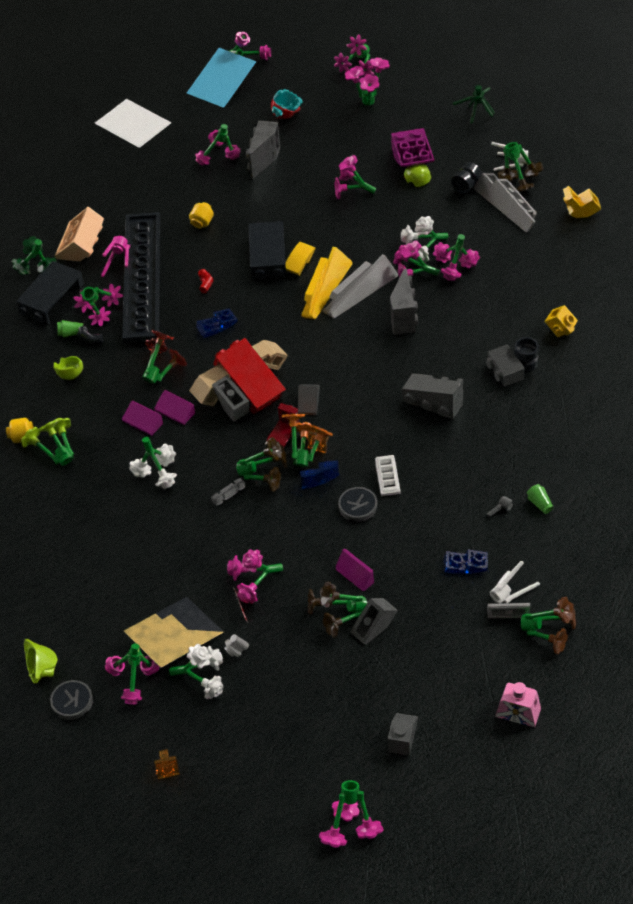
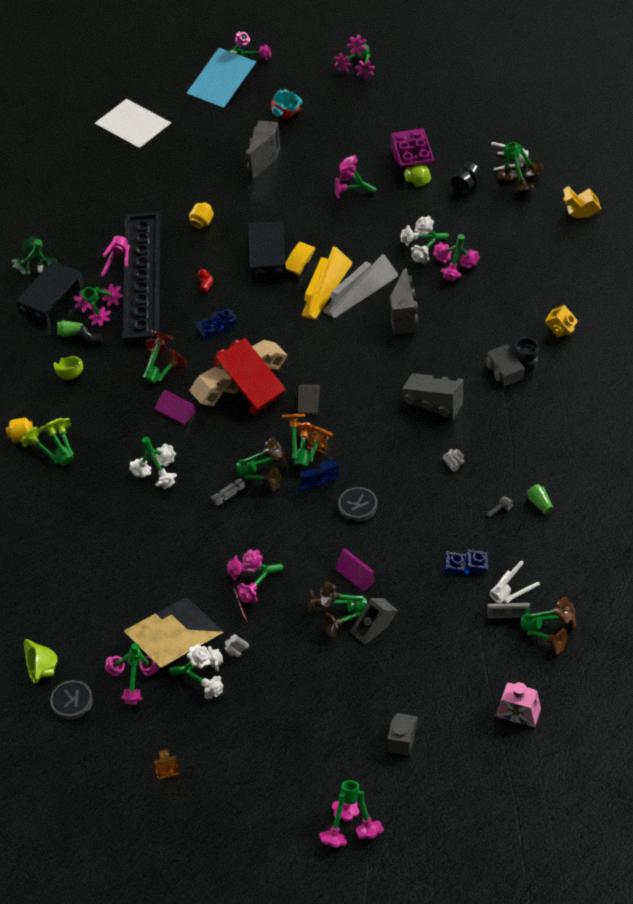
light nougat slope [54,207,104,261] -> none
magenta slope [122,401,163,436] -> none
plant [195,124,241,166] -> none
dark grey slope [212,375,249,422] -> none
dark red bracket [266,403,299,448] -> none
dark pink plant [345,58,390,105] -> none
white slope [375,455,400,496] -> none
dark pink plant [393,240,440,278] -> none
dark green plant [453,85,495,124] -> none
light grey wedge [474,173,536,232] -> none
none -> light grey plate [442,449,464,472]

